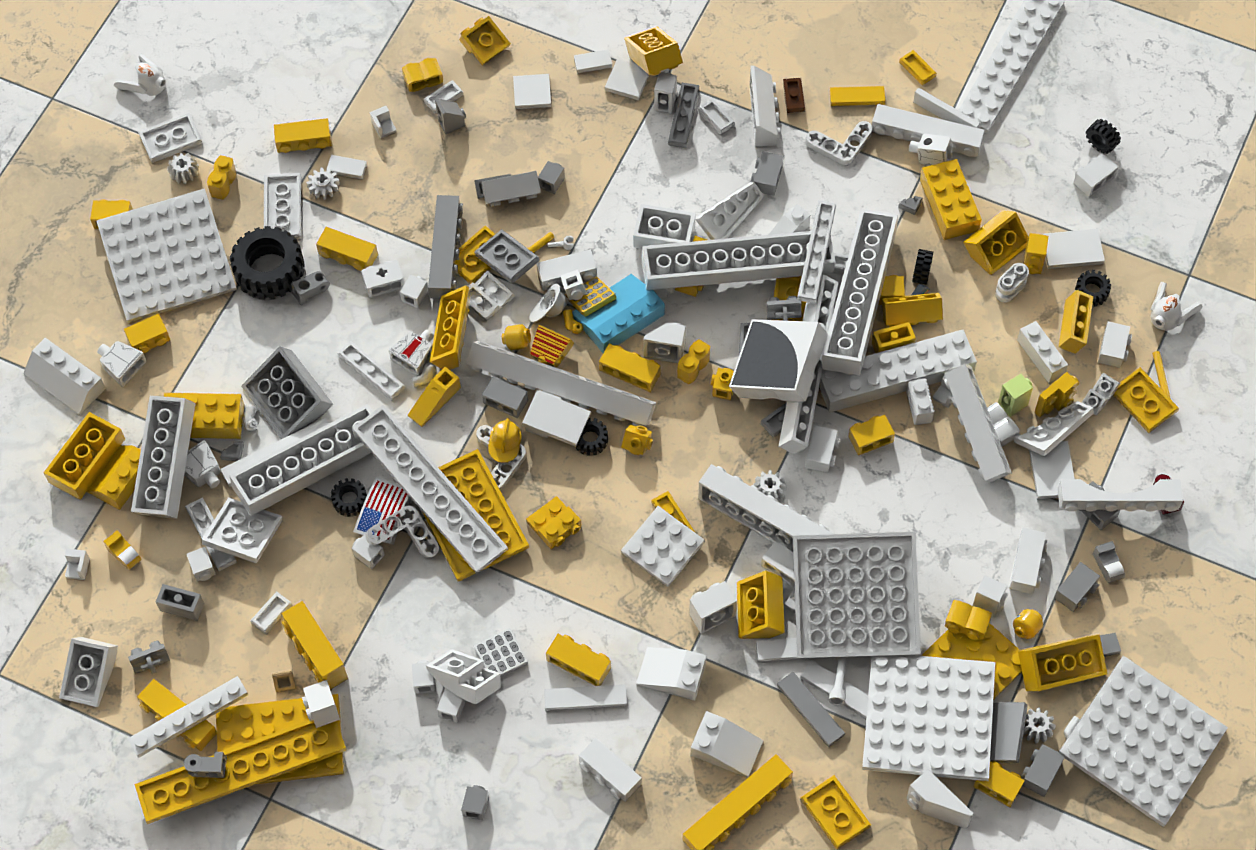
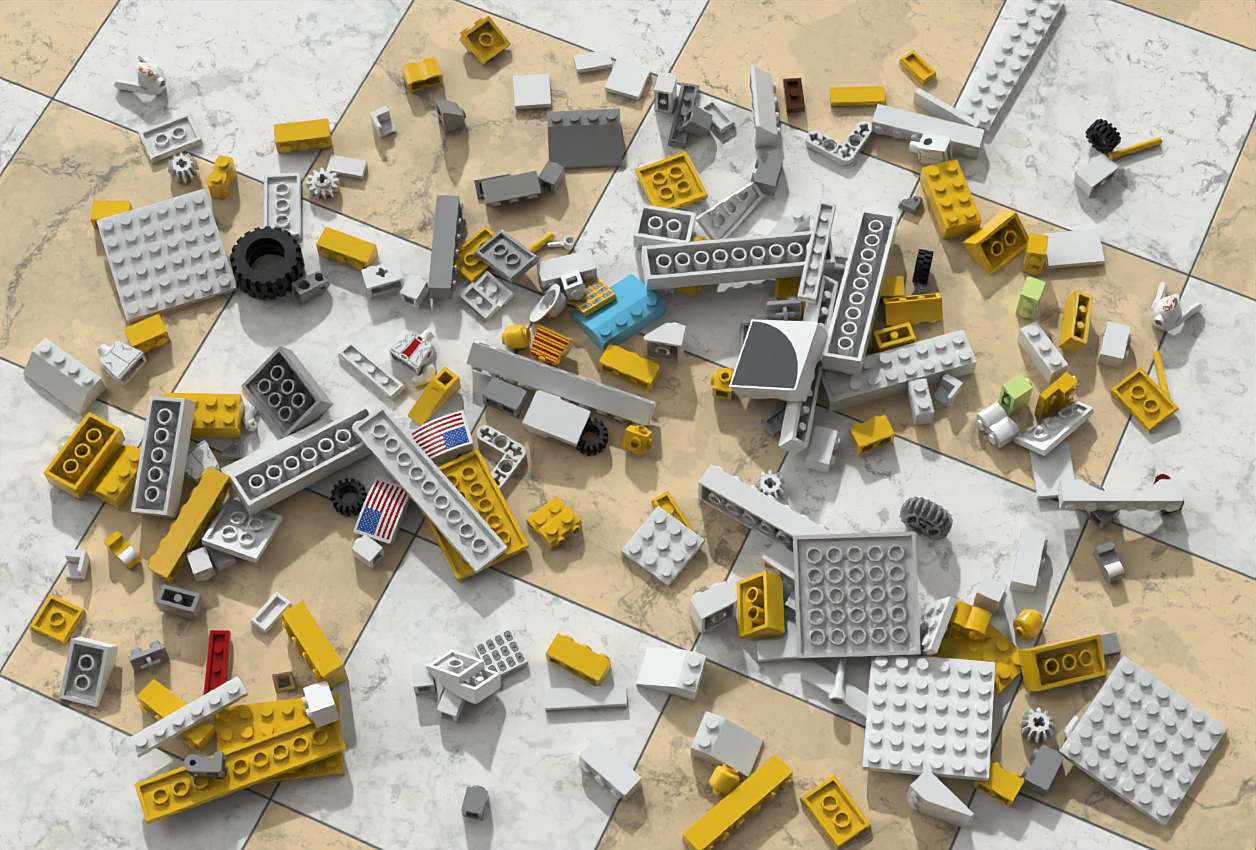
white beam [366,506,439,558] -> none
white tile [424,80,464,114] -> none
yellow slope [430,285,470,370] -> none
yellow piece [488,418,522,463] -> none
yellow arm [563,310,583,334] -> none
yellow brick [624,26,683,75] -> none
yellow brick [677,339,710,384] -> none
light grey tile [777,672,845,747] -> none
white brick [944,364,1012,482] -> none
light grey tile [990,702,1028,763] -> none
white brick [995,263,1029,303] -> none
light grey brick [1054,562,1100,612] -> none
black tyre [1075,270,1111,307] -> none
white slope [1082,373,1121,415] -> none
none -> yellow tile [29,594,86,646]
none -> yellow brick [147,466,232,583]
none -> red plate [203,630,231,695]
none -> slope [409,410,474,464]
none -> light grey slope [547,108,623,169]
none -> yellow plate [635,151,708,210]
none -> light grey brick [682,106,713,137]
none -> yellow head [709,764,740,797]
none -> light grey gear [899,497,953,539]
none -> white plate [916,596,957,656]
none -> yellowish green brick [1016,276,1046,319]
none -> yellow bar [1109,137,1162,160]

